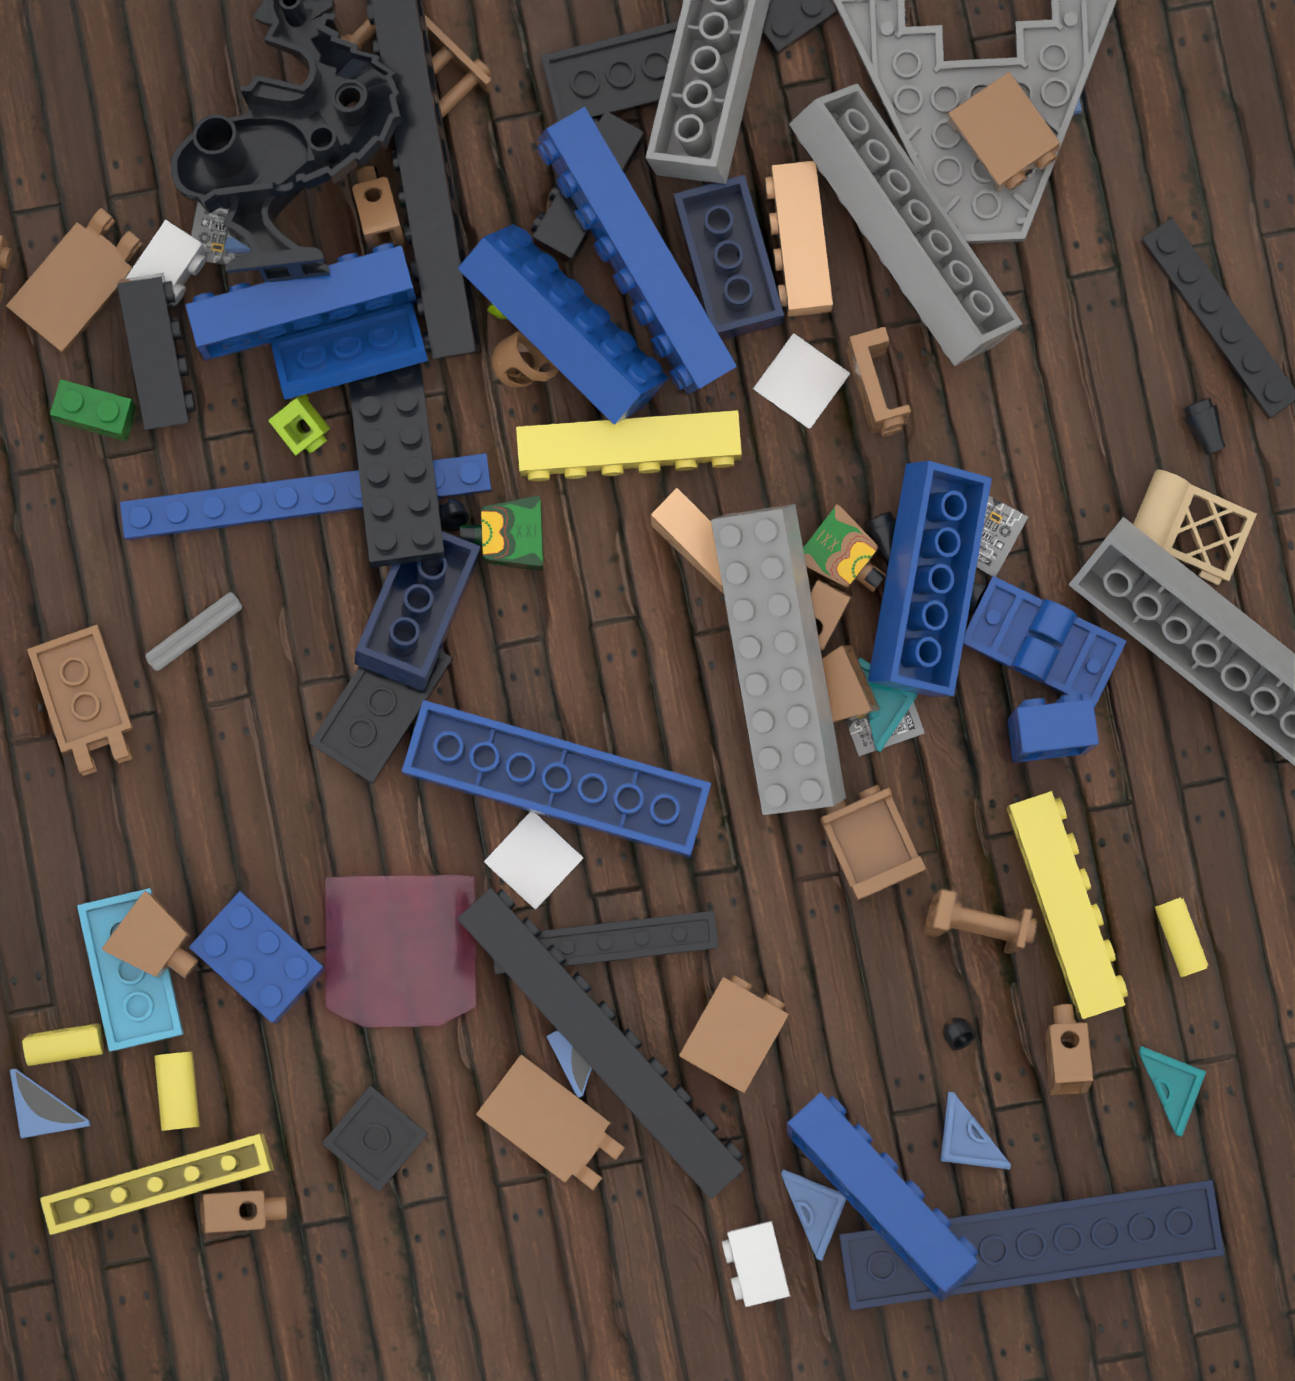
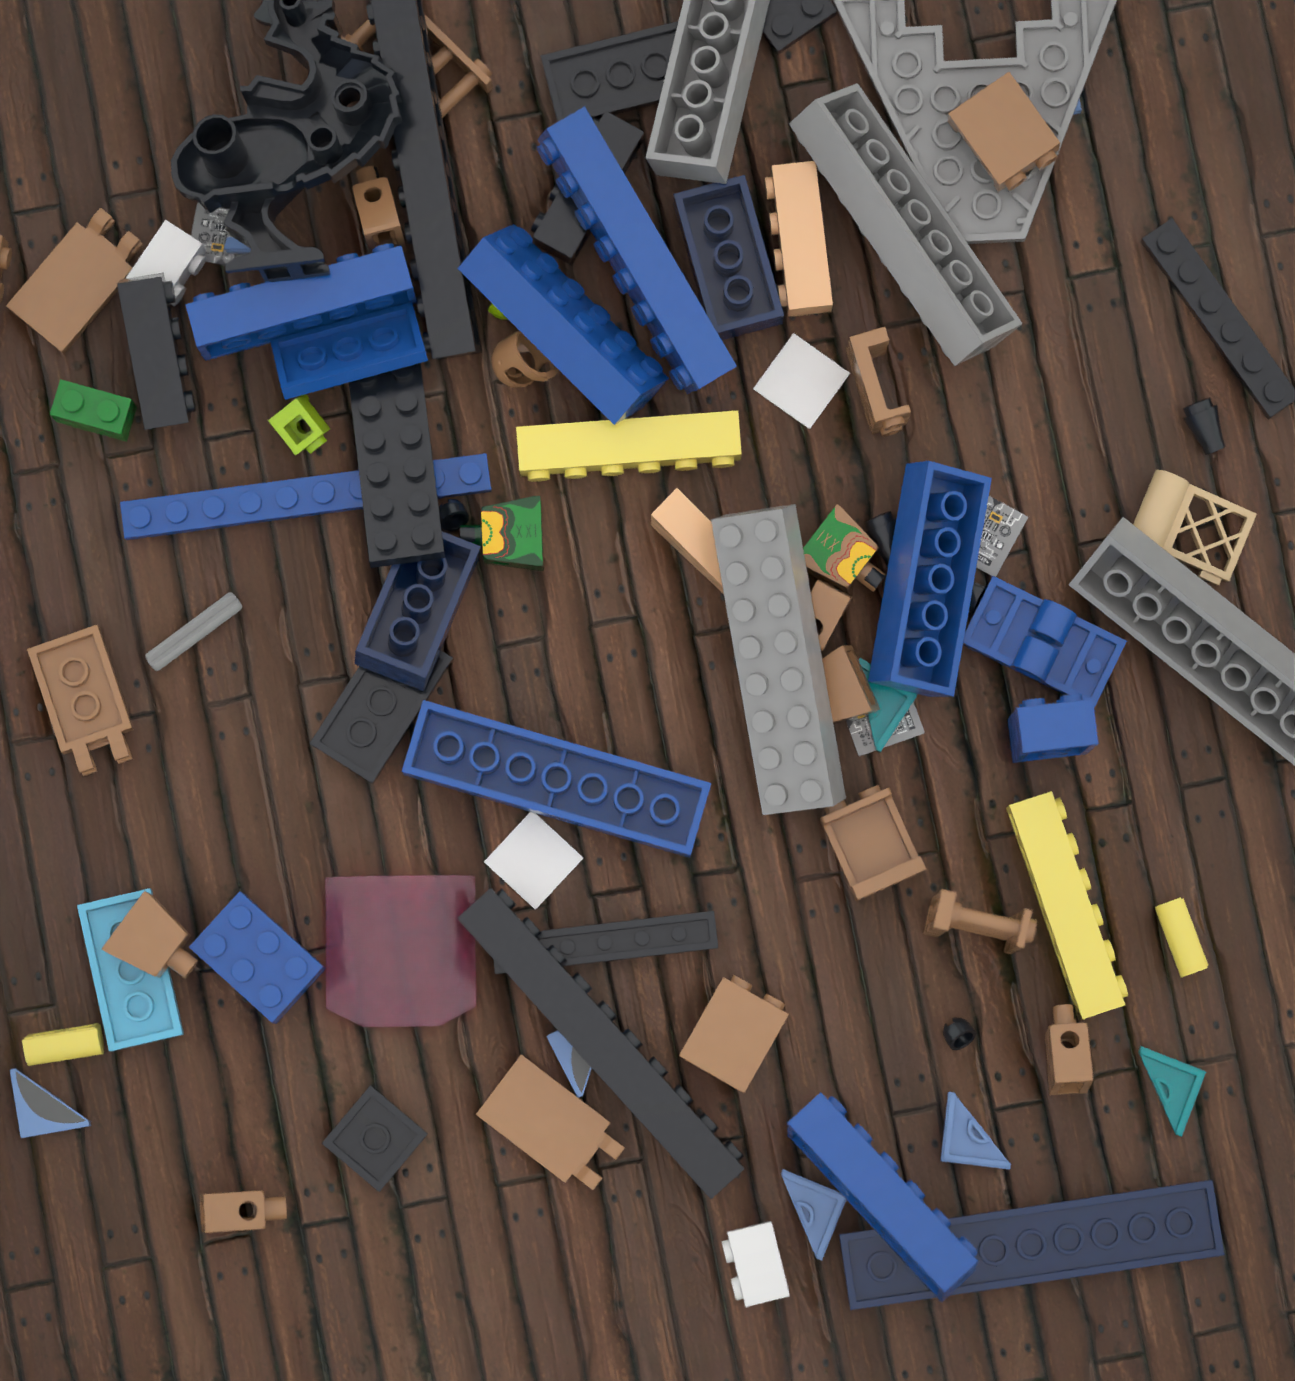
light yellow brick [40,1134,274,1235] -> none
light yellow brick [154,1052,200,1131] -> none

